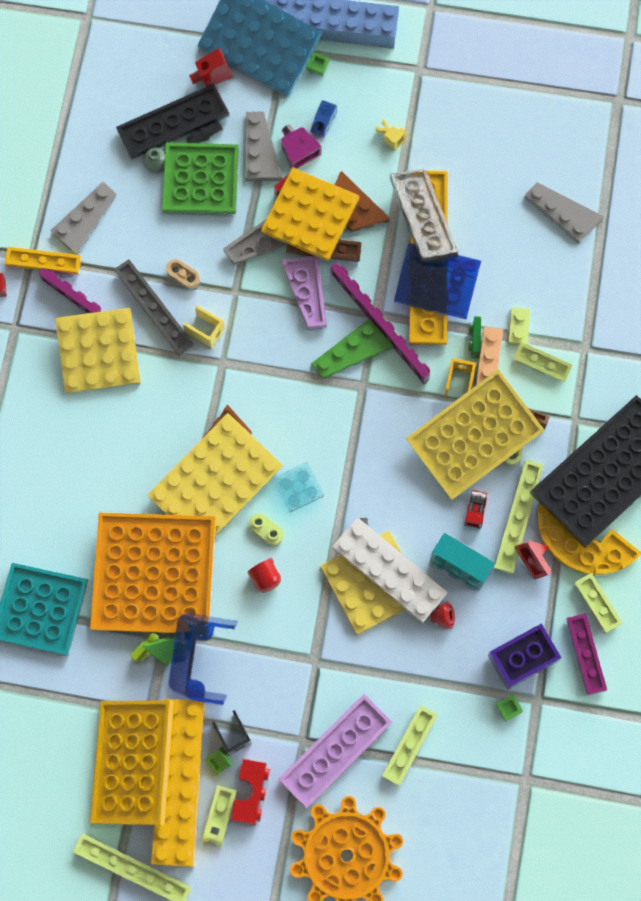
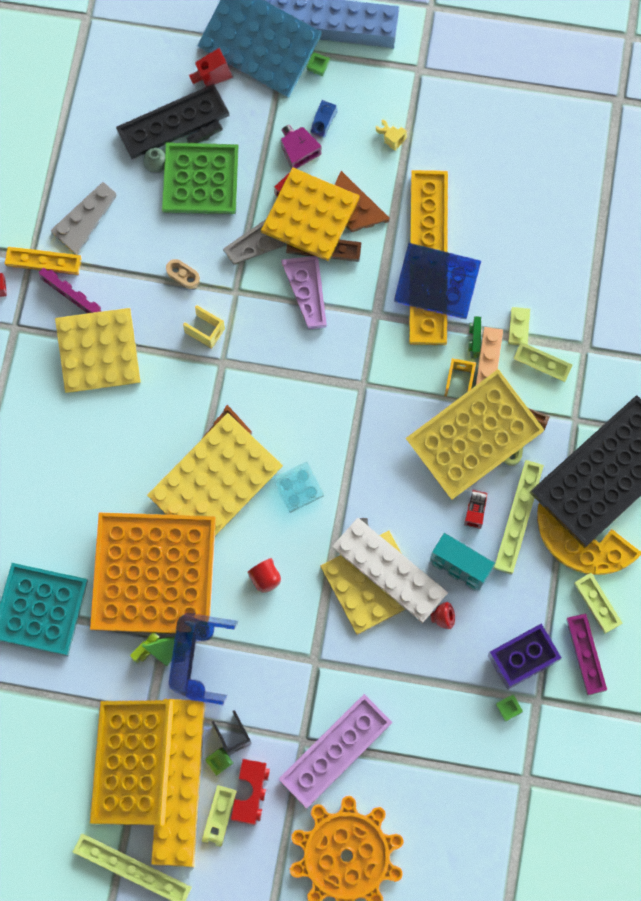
dark grey plate [114,259,194,356] -> none
light grey wing [245,112,282,181] -> none
yellowish green plate [249,513,283,546] -> none
bright green wing [311,319,393,379] -> none
magenta plate [330,262,430,384] -> none
yellowish green plate [382,705,438,786] -> none
clear smoke plate [389,169,459,262] -> none
red slope [514,541,552,580] -> none
light grey wing [524,182,604,243] -> none

